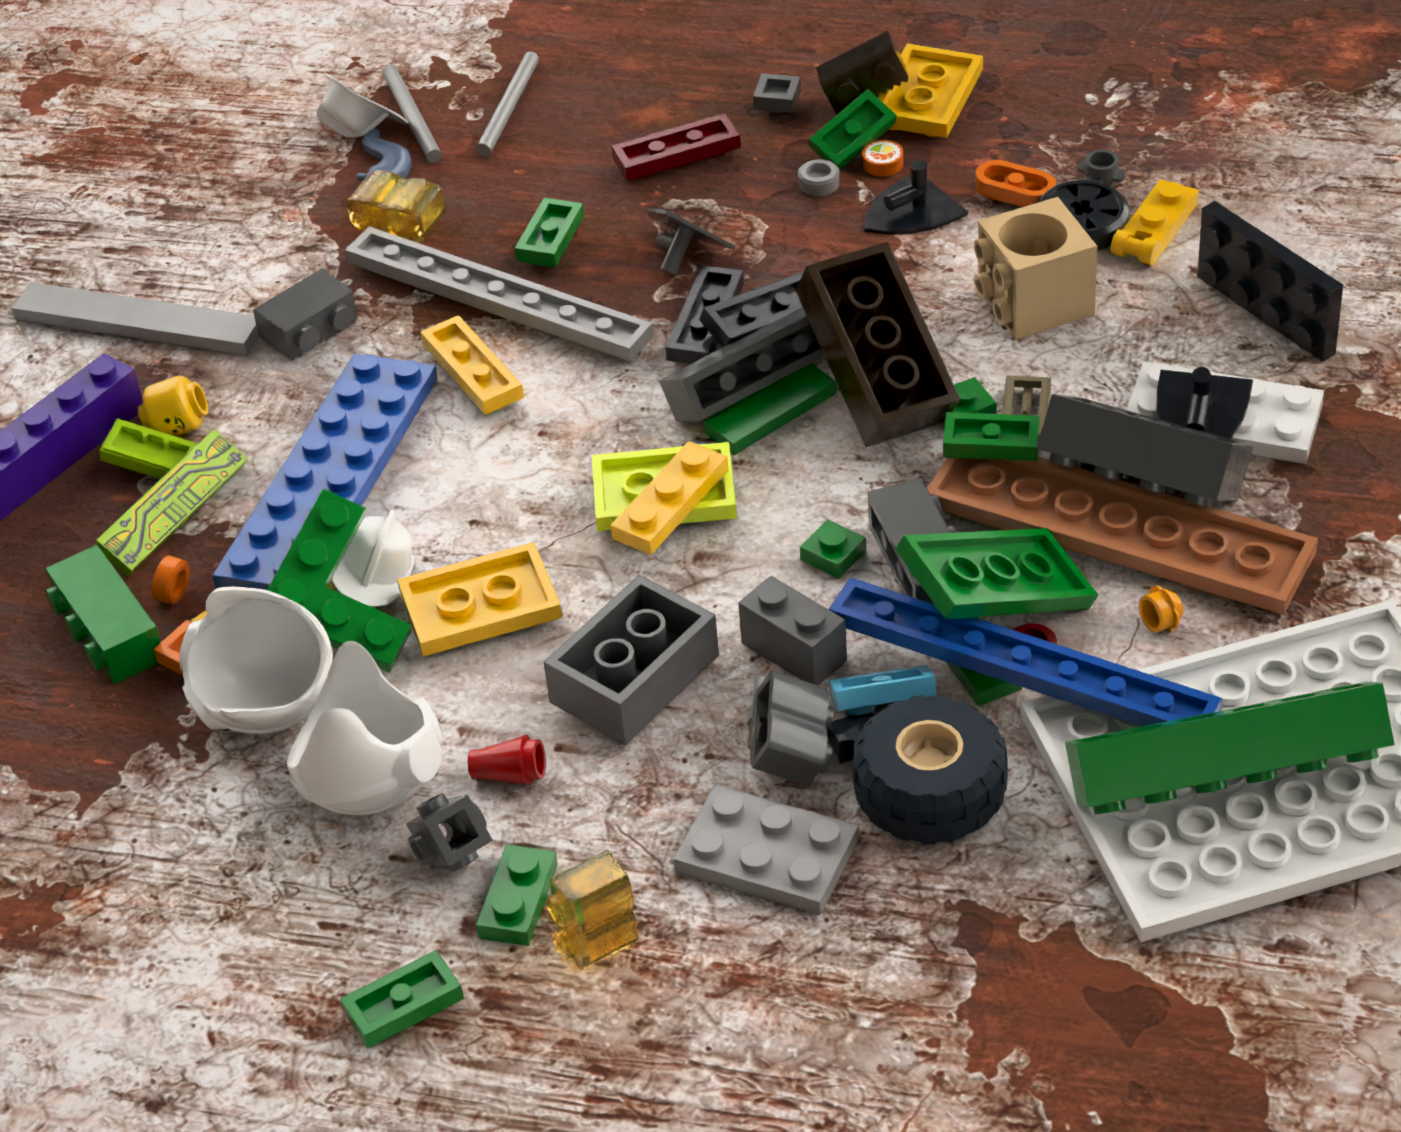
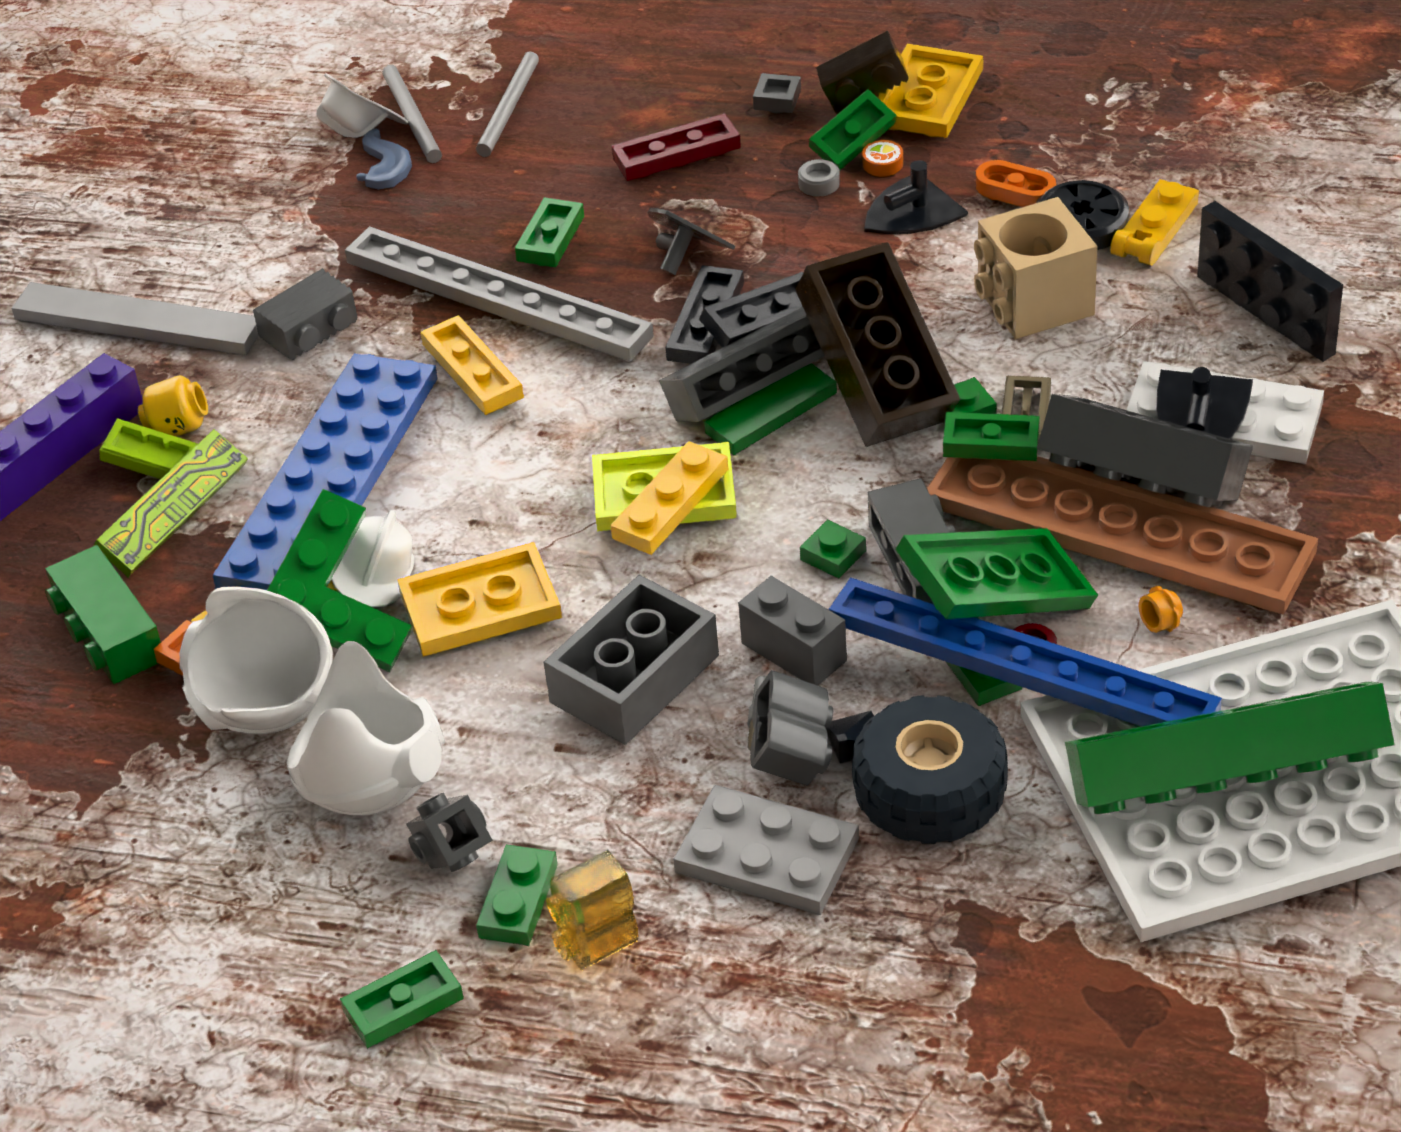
orange tile [151,555,190,605] -> none
clear yellow brick [346,170,447,242] -> none
red cone [467,735,546,785] -> none
medium azure plate [829,665,937,715] -> none
dark grey plate [1078,149,1126,186] -> none

